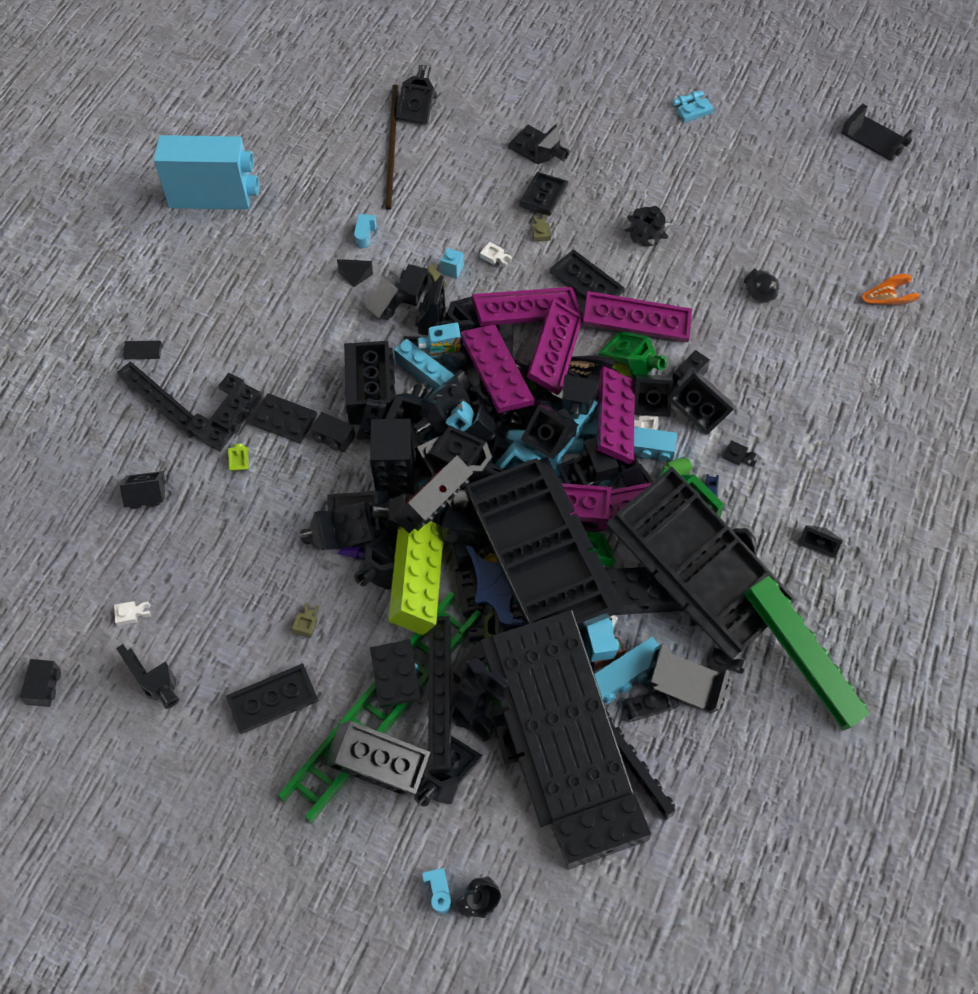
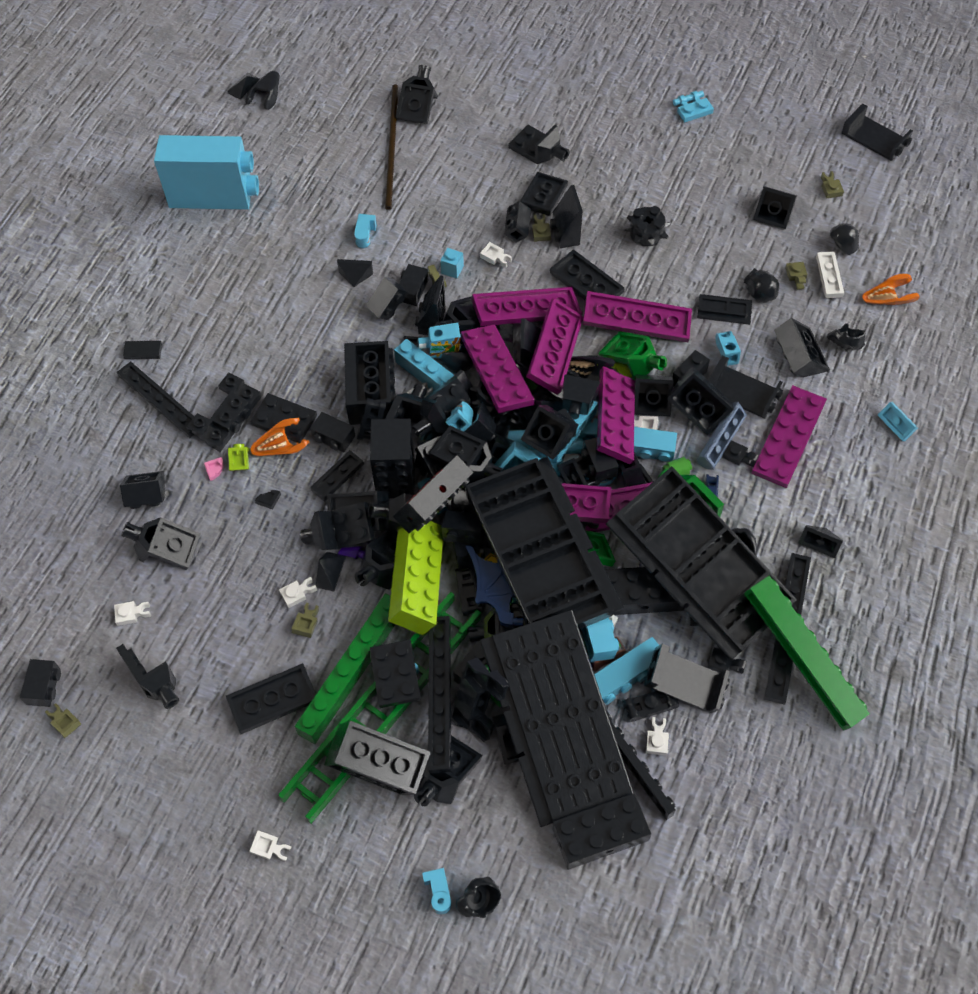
none -> olive plate [45,703,81,738]
none -> plate [121,517,200,570]
none -> bright pink tile [204,457,224,481]
none -> black slope [228,72,260,100]
none -> black animal [245,71,280,110]
none -> white plate [249,831,291,862]
none -> orange animal [250,418,309,456]
none -> black tile [255,490,281,510]
none -> white plate [279,577,317,608]
none -> green brick [294,593,396,744]
none -> black plate [310,450,364,502]
none -> black slope [315,552,346,592]
none -> black brick [504,201,531,243]
none -> black slope [520,318,541,365]
none -> black slope [550,185,583,249]
none -> white plate [646,717,669,756]
none -> black piece [697,294,752,325]
none -> sand blue brick [697,402,747,470]
none -> black panel [708,355,784,419]
none -> medium azure leg [716,331,741,366]
none -> magenta plate [751,385,827,488]
none -> black slope [753,186,797,229]
none -> black plate [764,553,811,705]
none -> black slope [774,318,830,377]
none -> olive plate [785,262,808,290]
none -> white plate [816,252,844,298]
none -> olive plate [821,171,844,198]
none -> black hair [827,323,866,351]
none -> black hair [830,223,859,255]
none -> medium azure plate [878,402,918,441]

